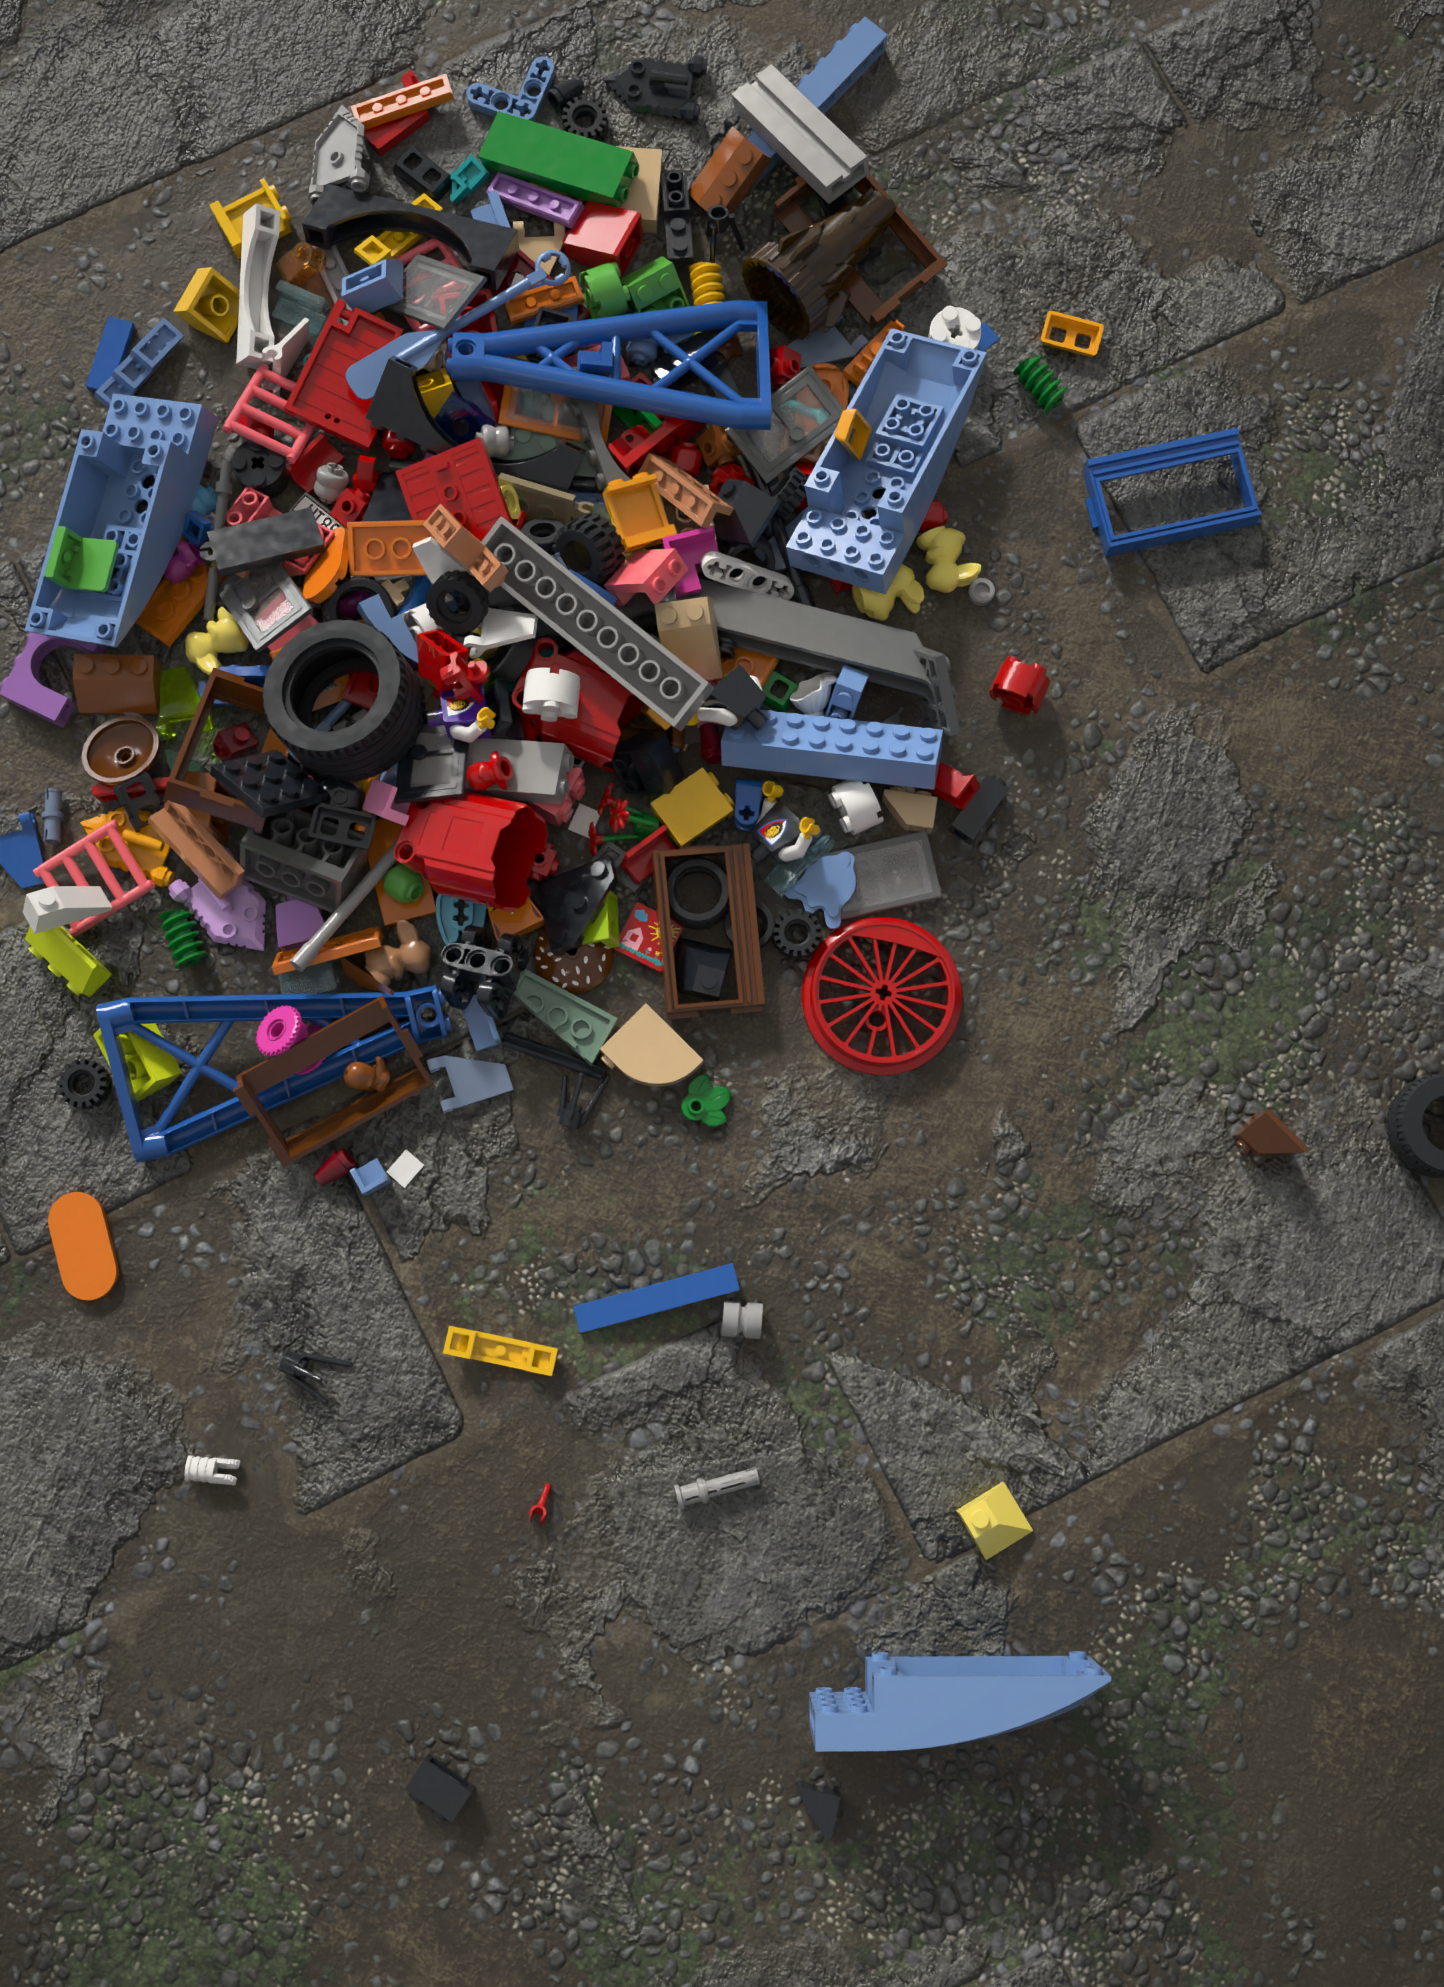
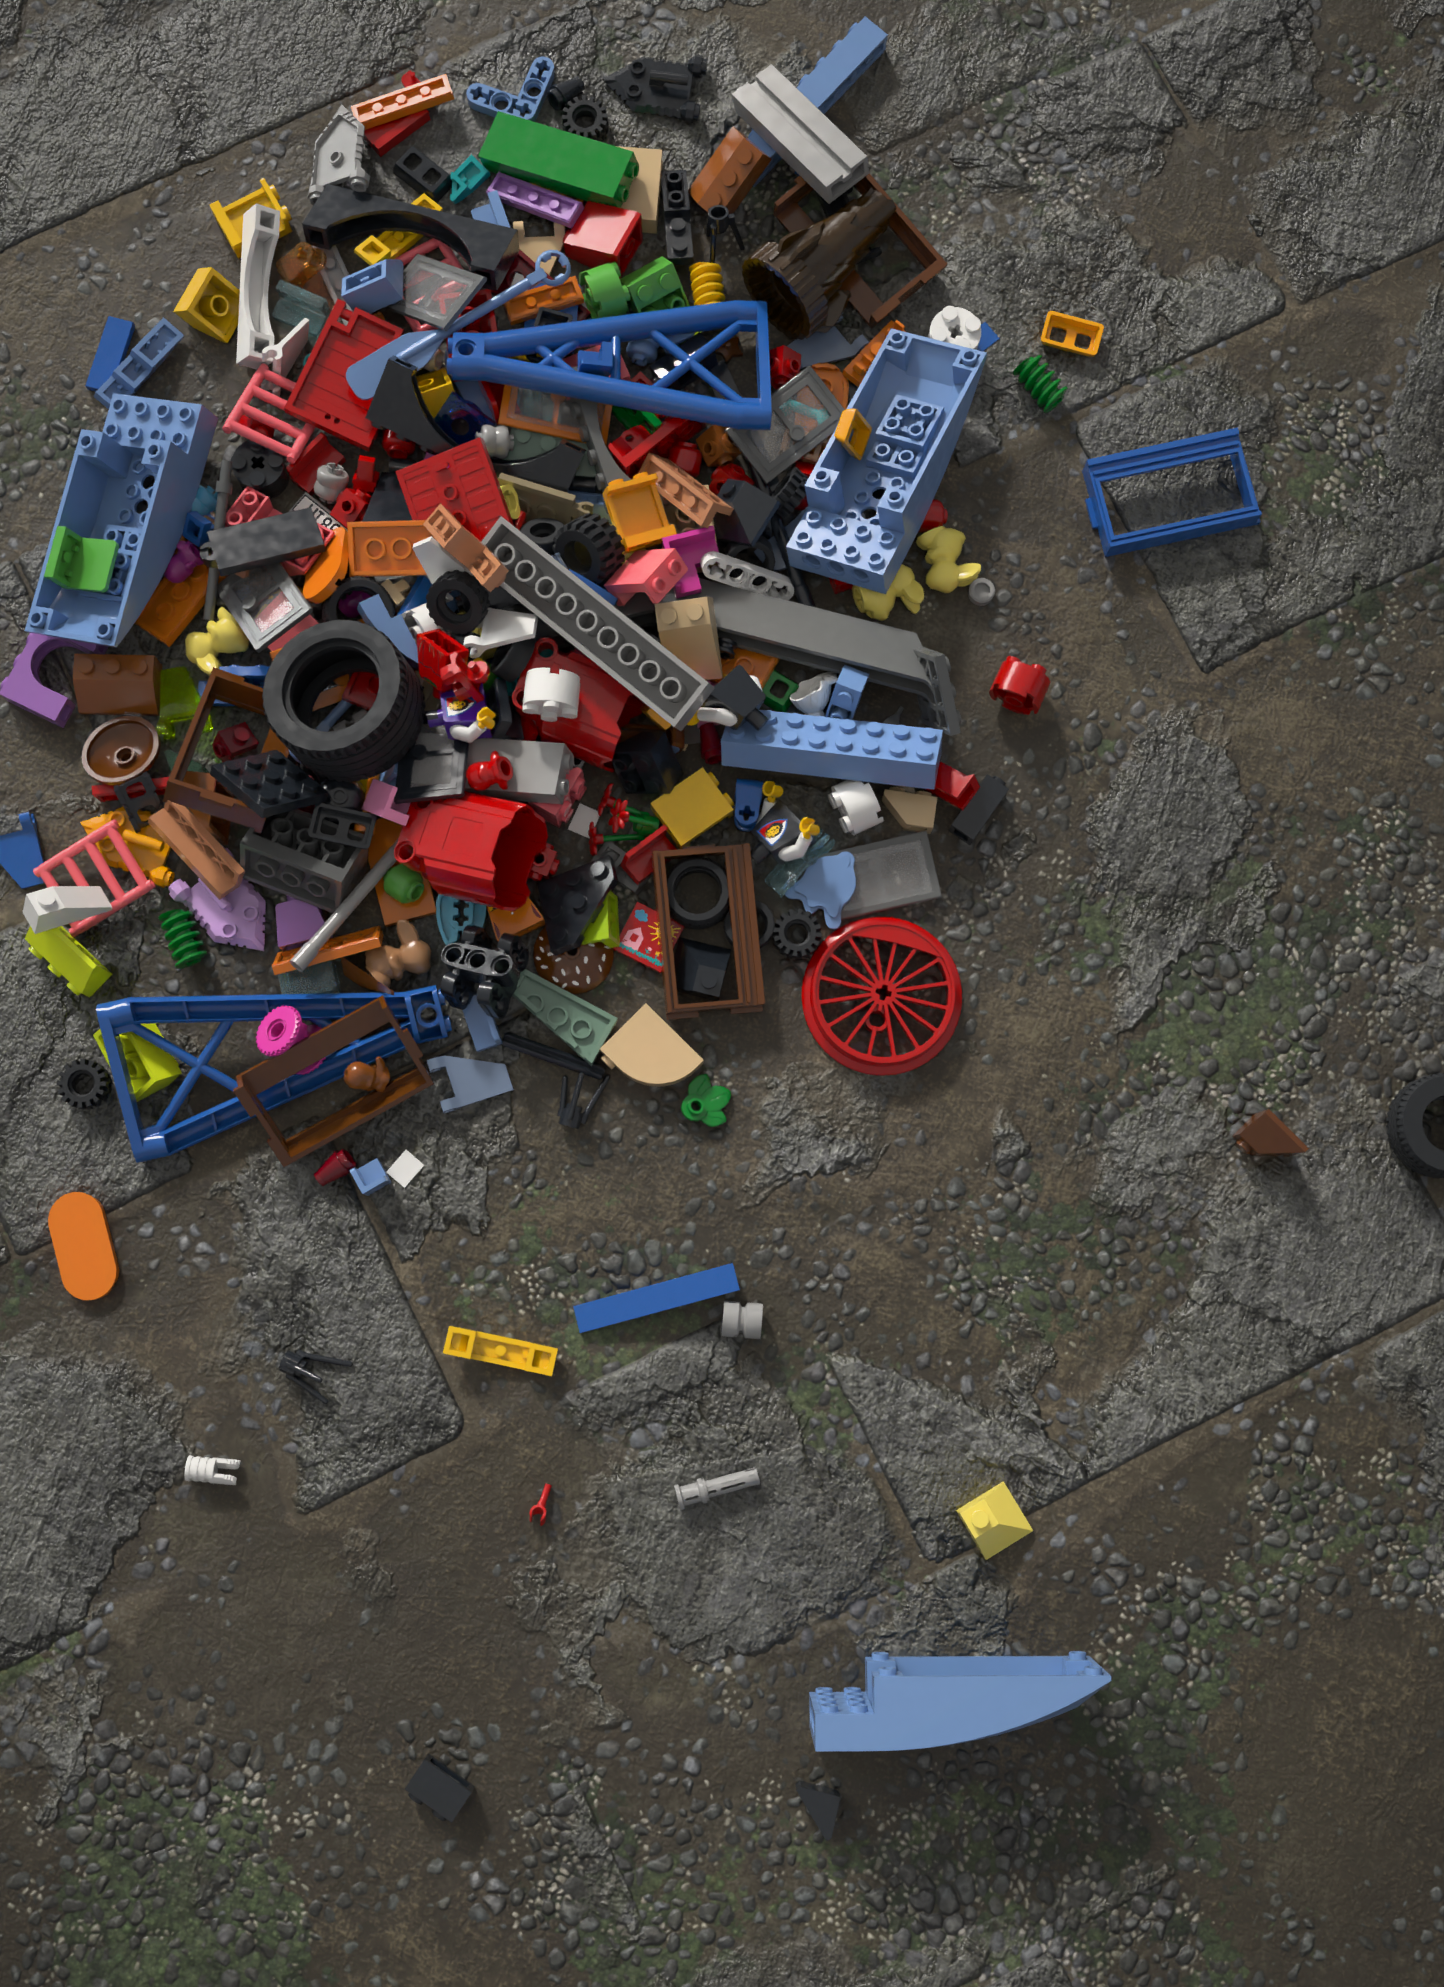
sand blue pin [42,788,64,844] -> none

